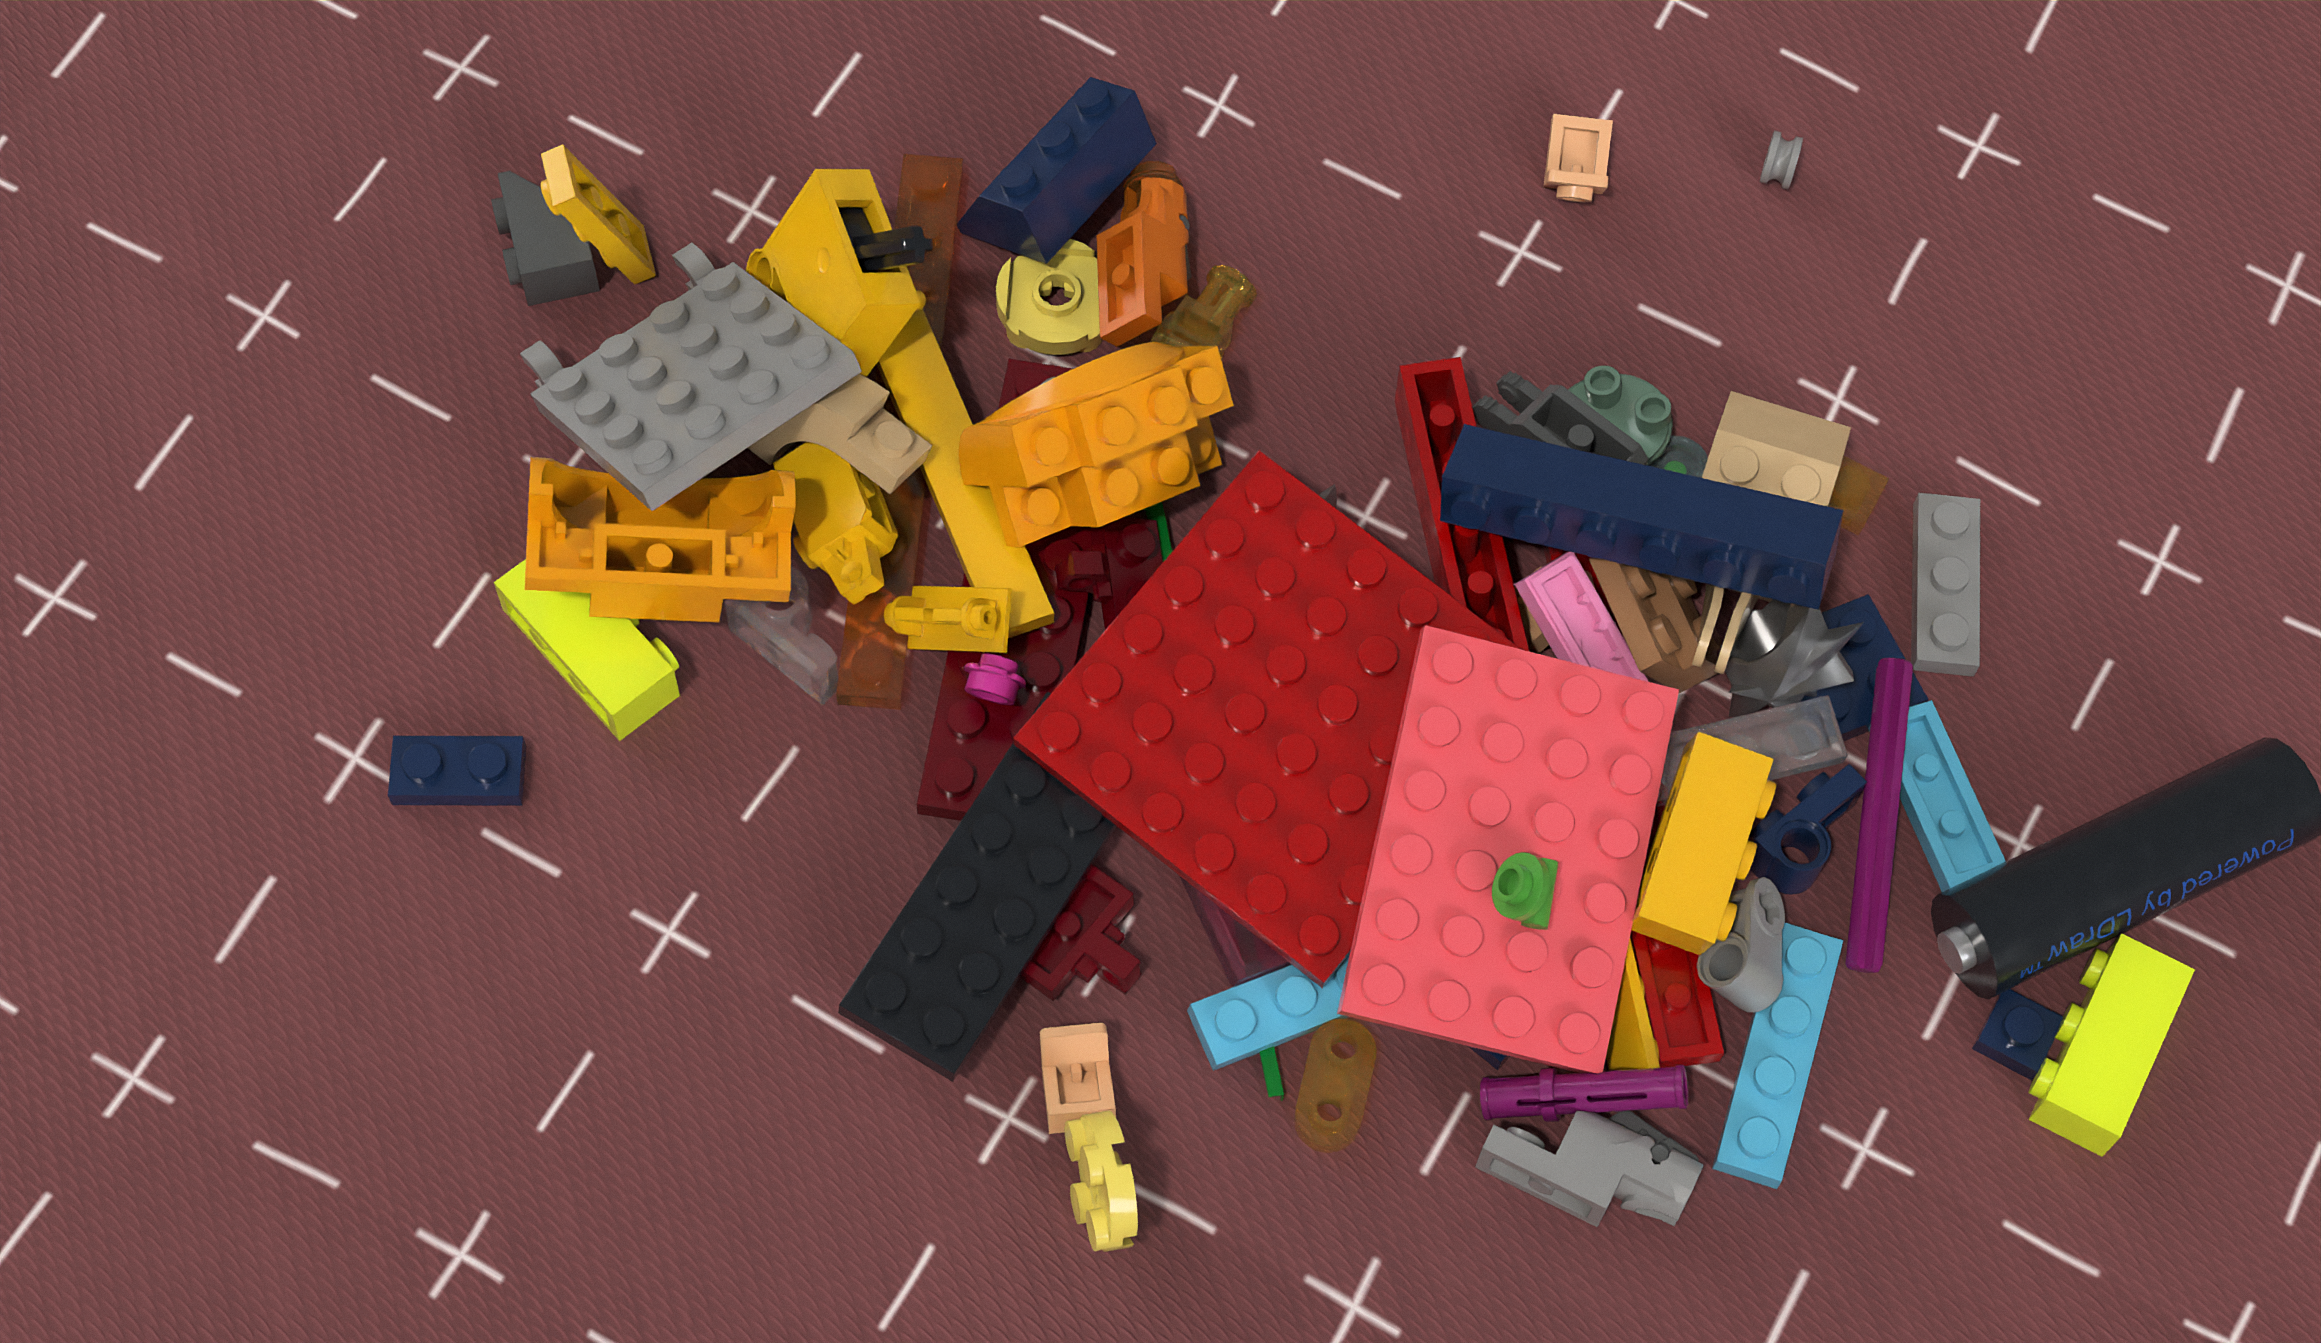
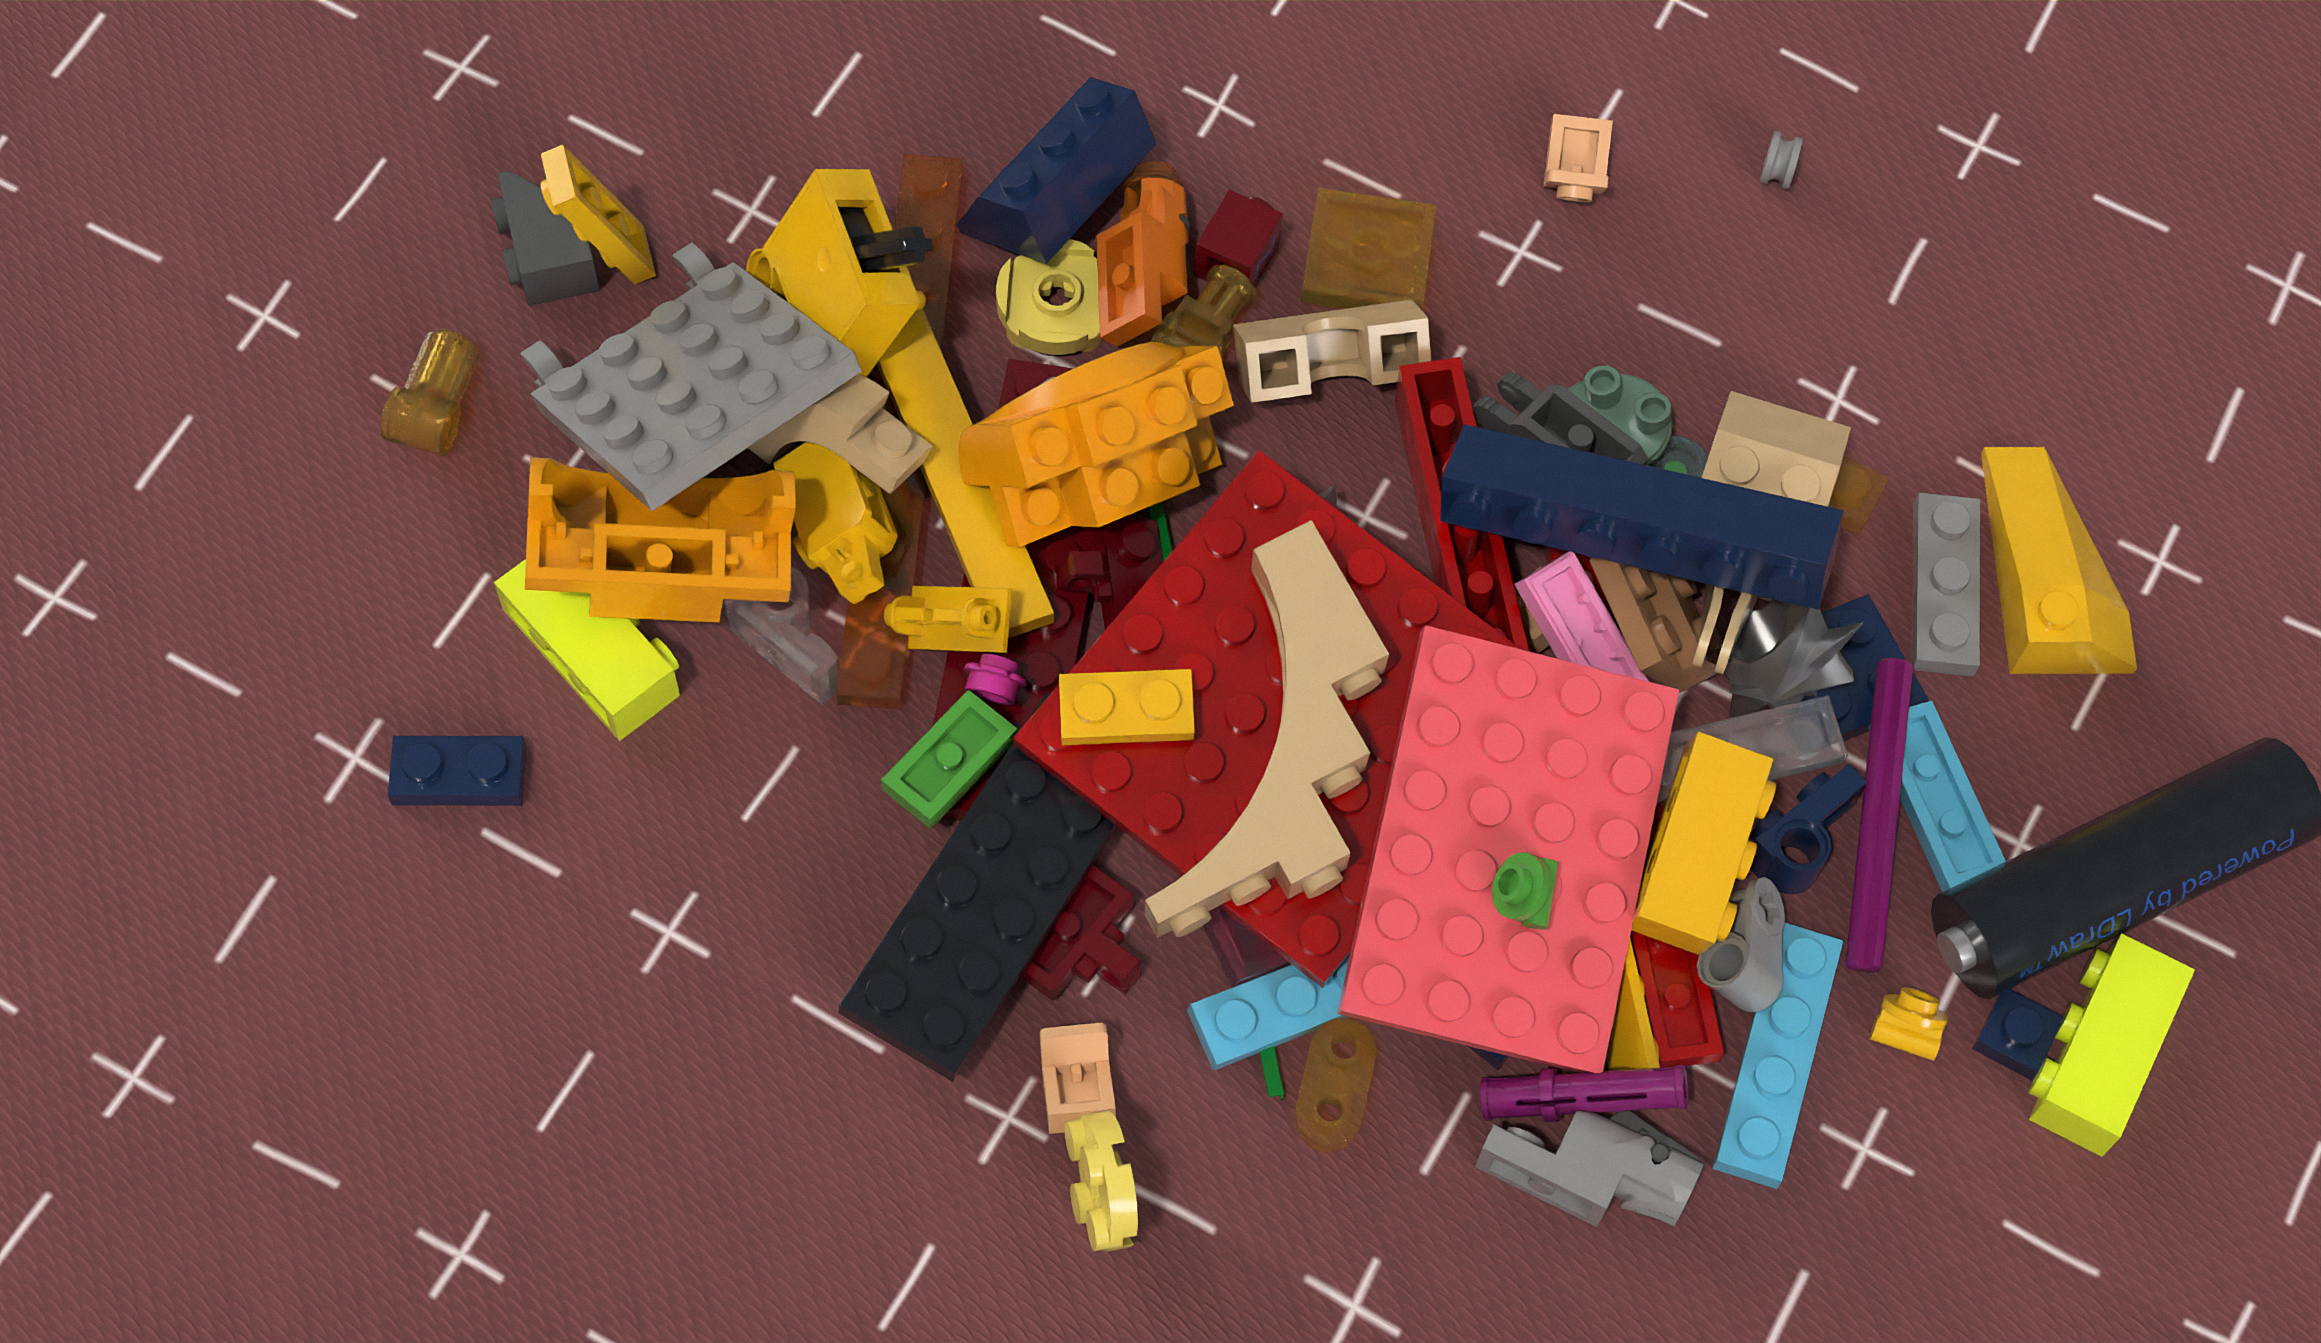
none -> clear yellow piece [380,328,480,456]
none -> bright green plate [881,690,1017,830]
none -> yellow plate [1059,669,1195,745]
none -> tan arch [1144,520,1389,938]
none -> dark red brick [1194,189,1283,300]
none -> tan arch [1233,300,1431,403]
none -> clear yellow plate [1301,188,1437,310]
none -> yellow plate [1869,987,1948,1061]
none -> yellow wedge [1981,447,2137,674]

